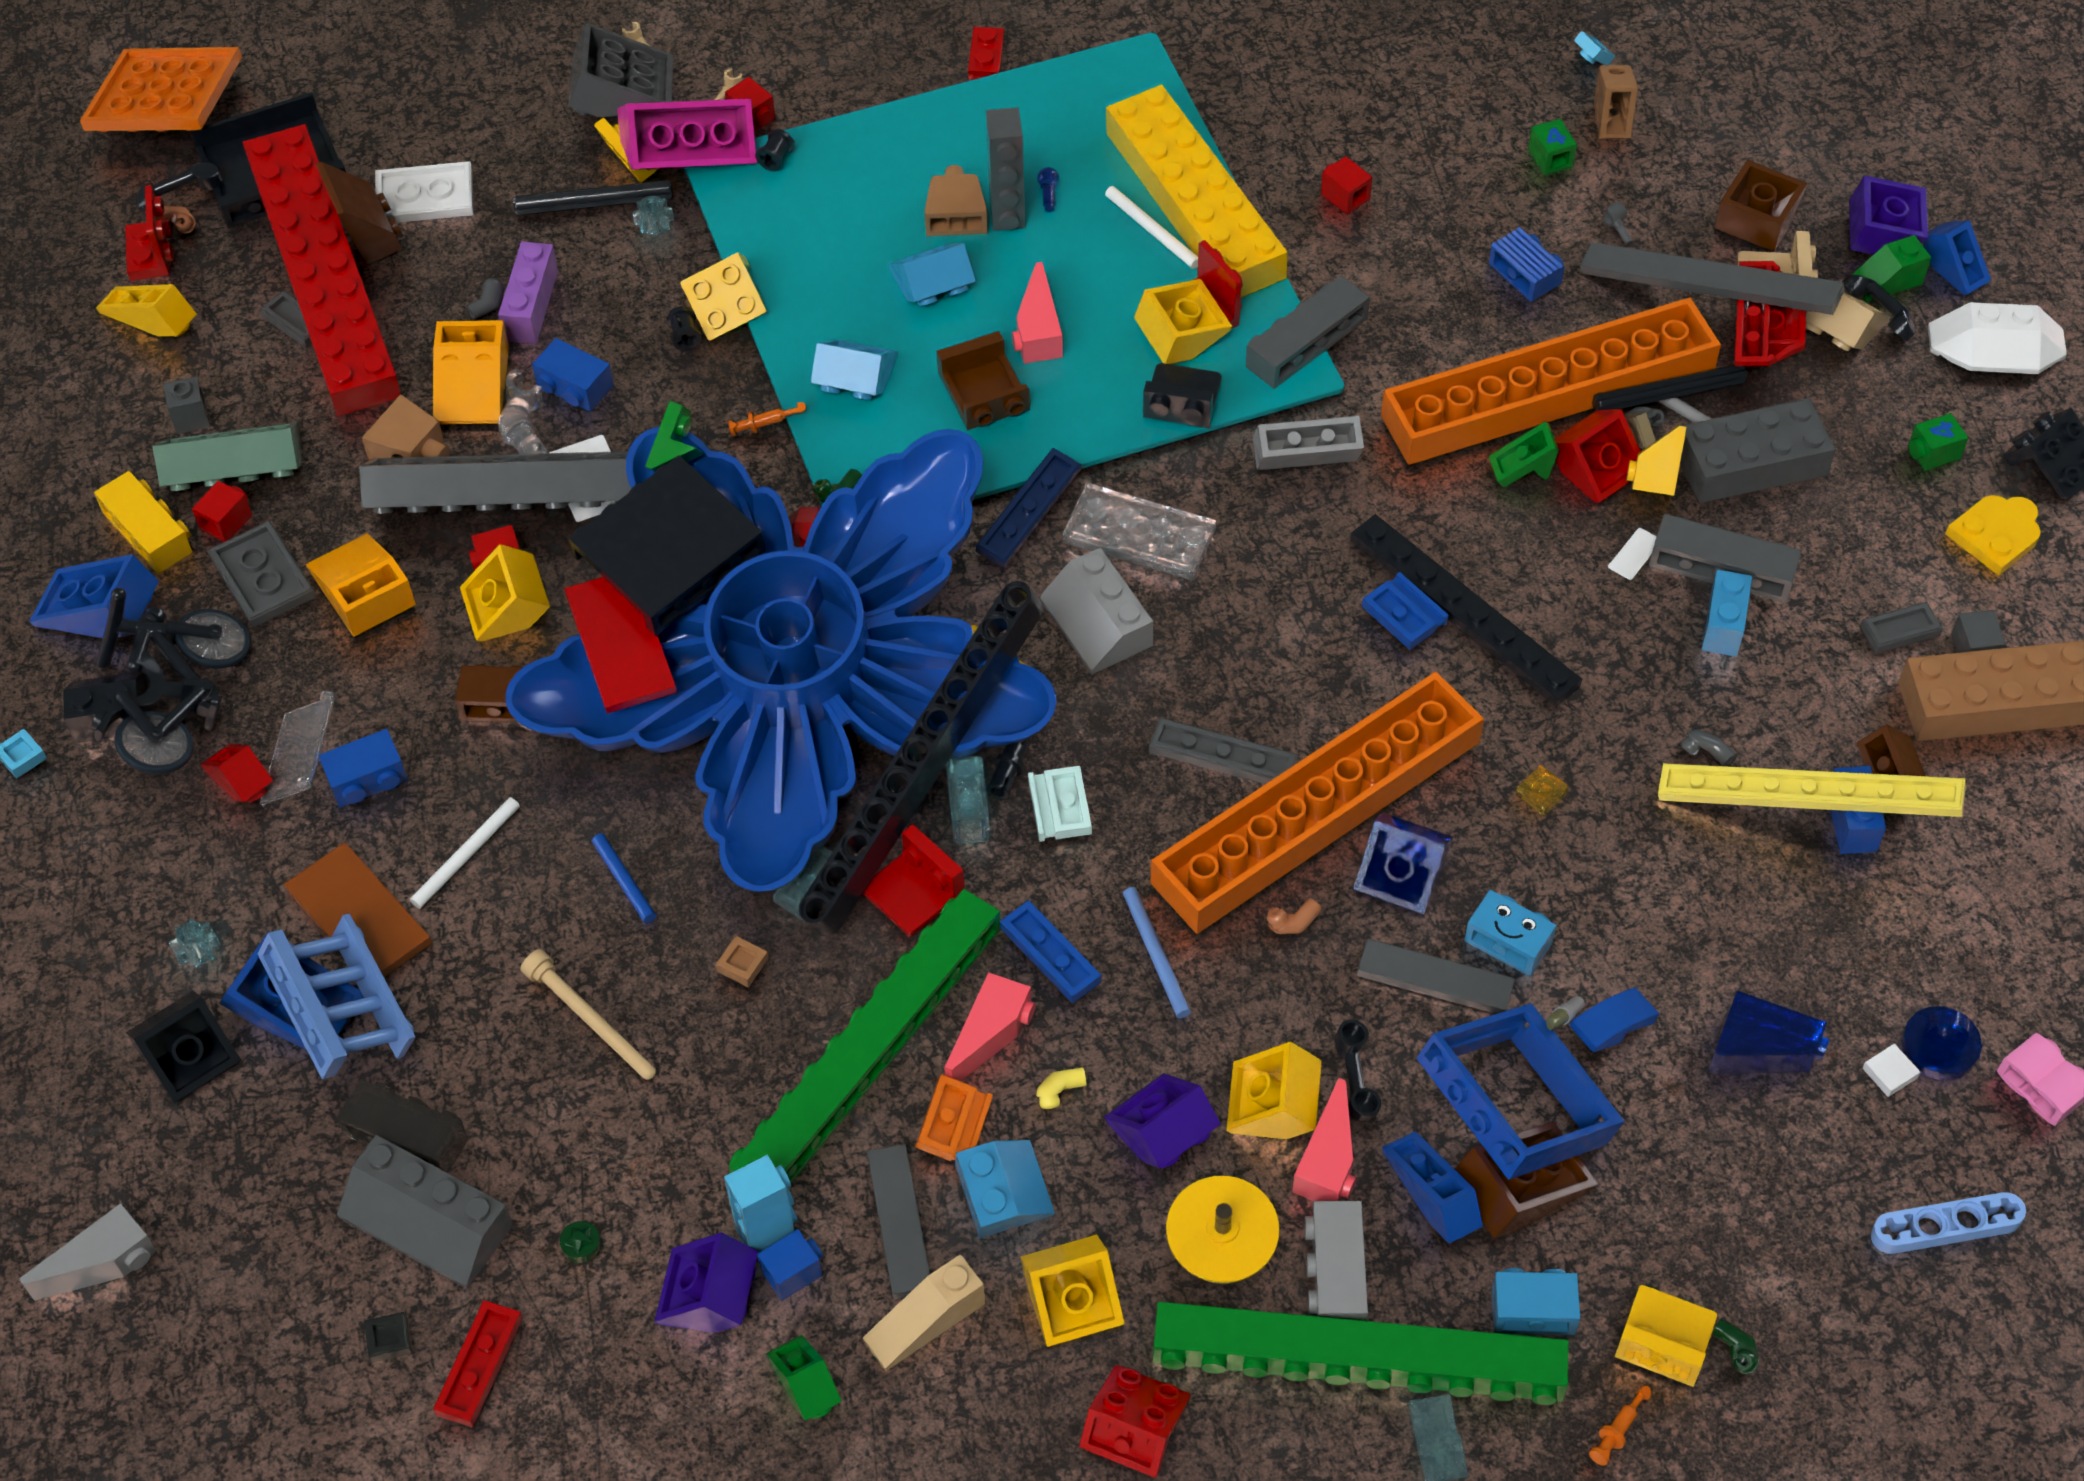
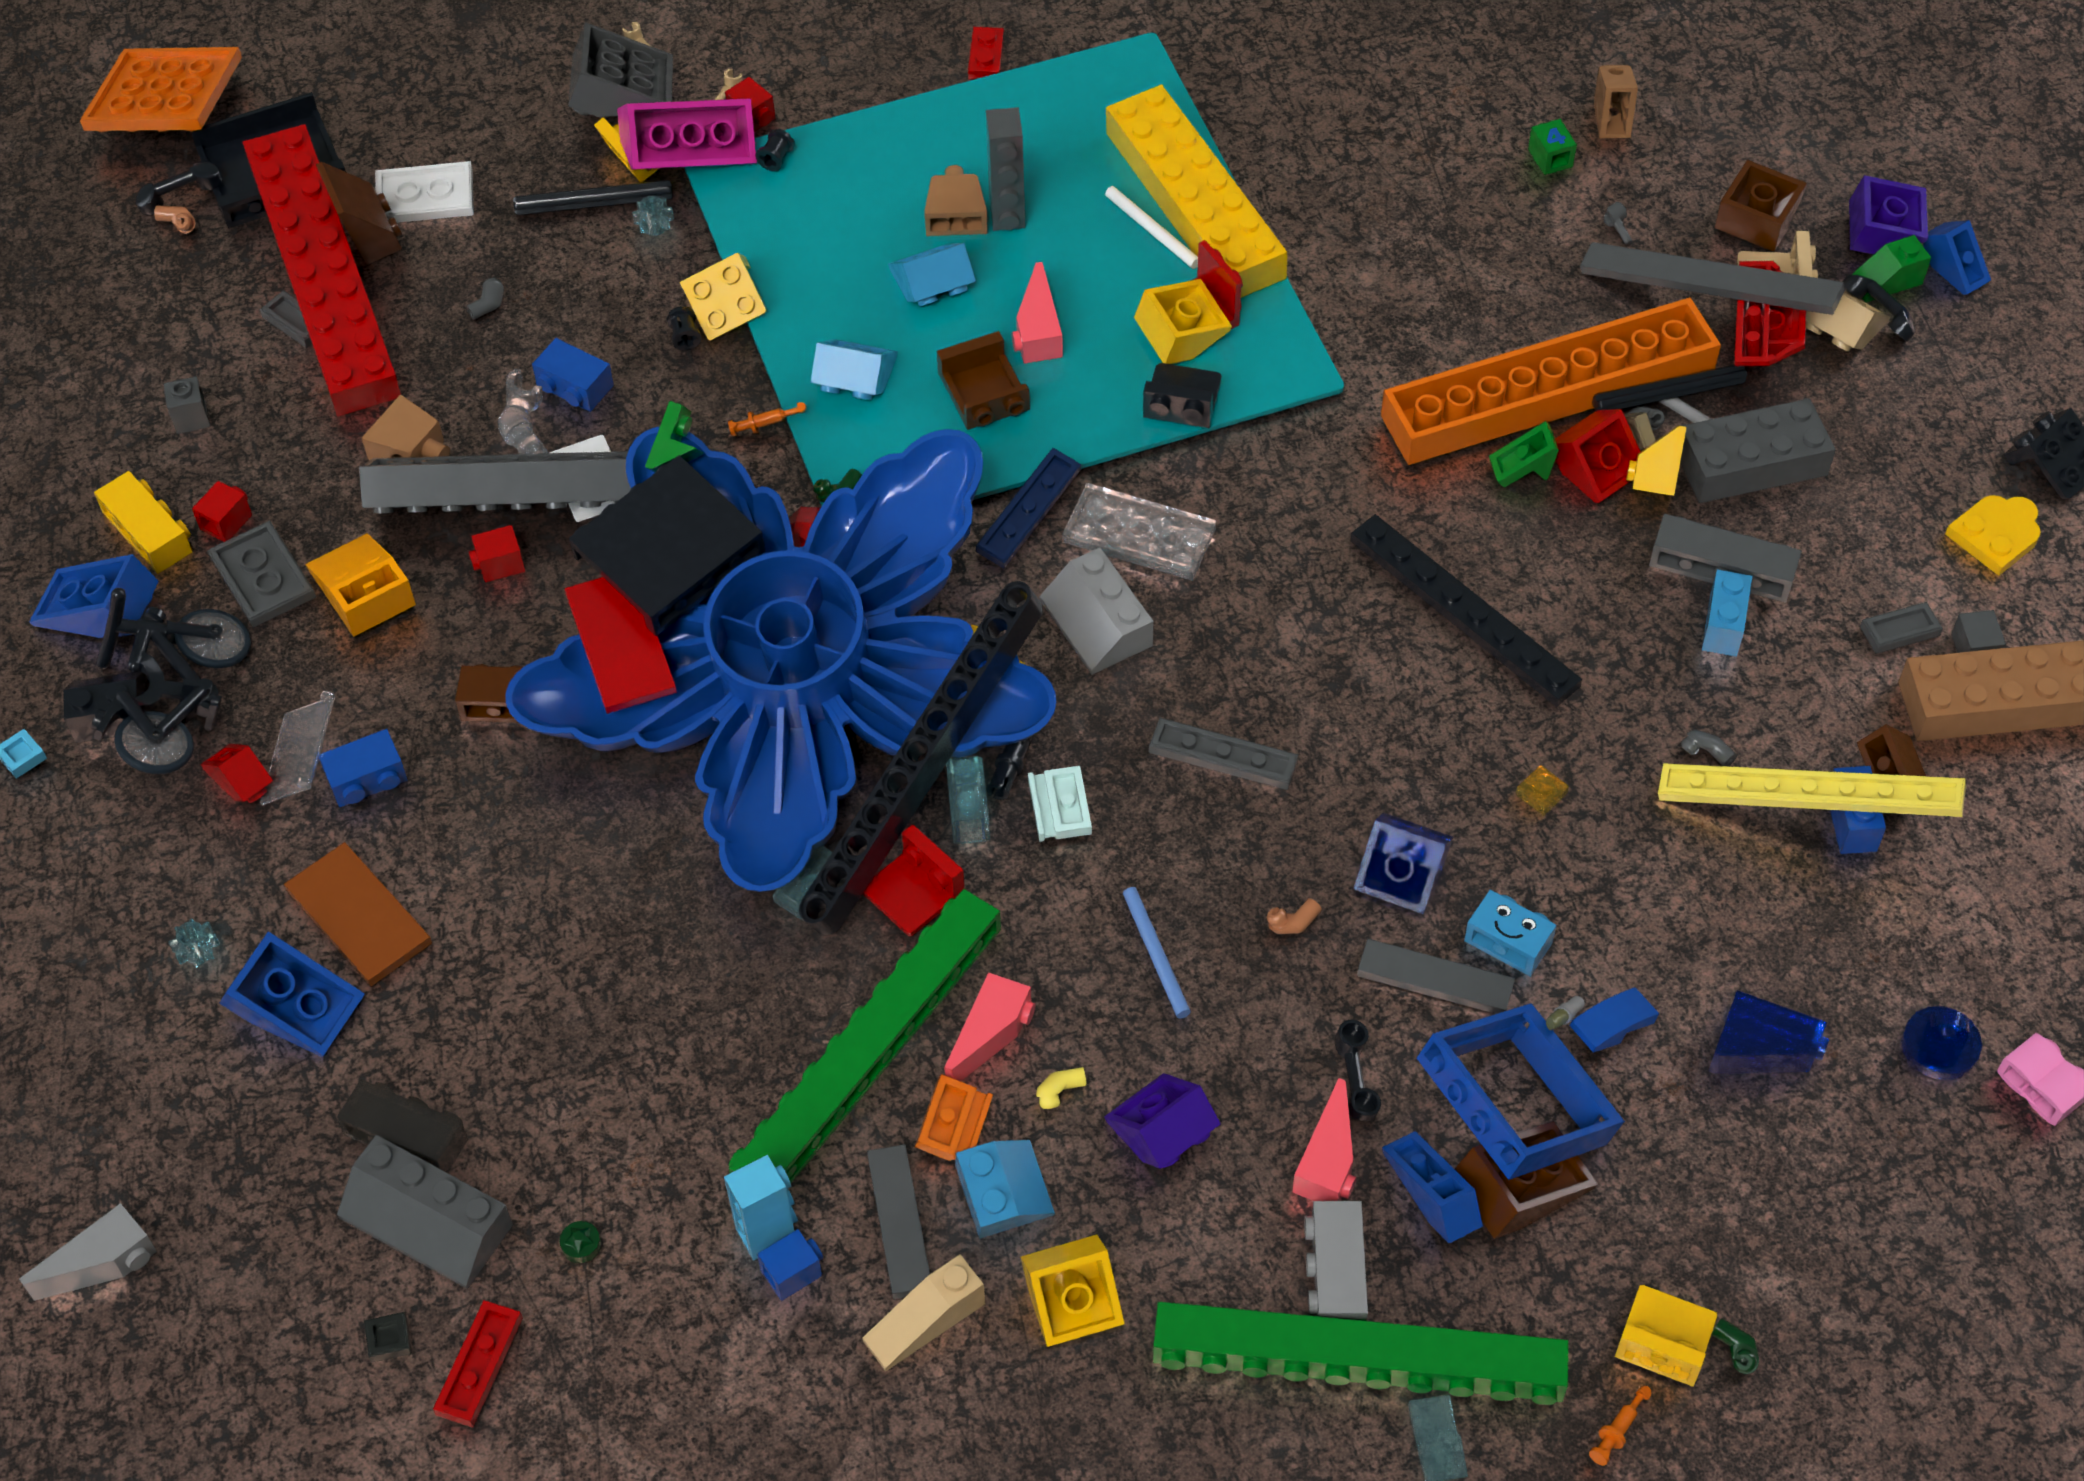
yellow slope [96,284,197,337] -> none
red bracket [125,185,174,281] -> none
black slope [126,991,241,1103] -> none
sand green slope [152,422,302,491] -> none
medium blue fence [257,913,415,1080] -> none
white bar [409,797,520,909] -> none
light orange slope [433,320,509,424] -> none
yellow slope [460,544,550,642] -> none
medium lavender brick [498,241,558,344] -> none
tan piece [520,949,656,1080] -> none
blue bar [591,833,657,924] -> none
dark purple slope [654,1232,758,1333] -> none
medium nougat plate [715,936,769,988] -> none
green slope [765,1335,842,1421] -> none
blue plate [1000,900,1102,1004] -> none
clear blue piece [1037,167,1059,212] -> none
red bracket [1079,1365,1191,1478] -> none
orange brick [1150,671,1484,934] -> none
yellow piece [1166,1176,1279,1284] -> none
yellow slope [1226,1041,1322,1139] -> none
dark grey brick [1246,275,1370,389] -> none
light grey brick [1252,416,1364,470] -> none
red brick [1321,156,1373,215] -> none
blue plate [1362,572,1449,650] -> none
blue brick [1489,227,1565,302] -> none
dark azure brick [1491,1268,1580,1335] -> none
medium azure plate [1574,31,1616,65] -> none
white sticker [1608,528,1657,580] -> none
white tile [1862,1043,1920,1097] -> none
light blue beam [1871,1192,2026,1254] -> none
green brick [1908,413,1968,471] -> none
white wedge [1928,302,2067,374] -> none

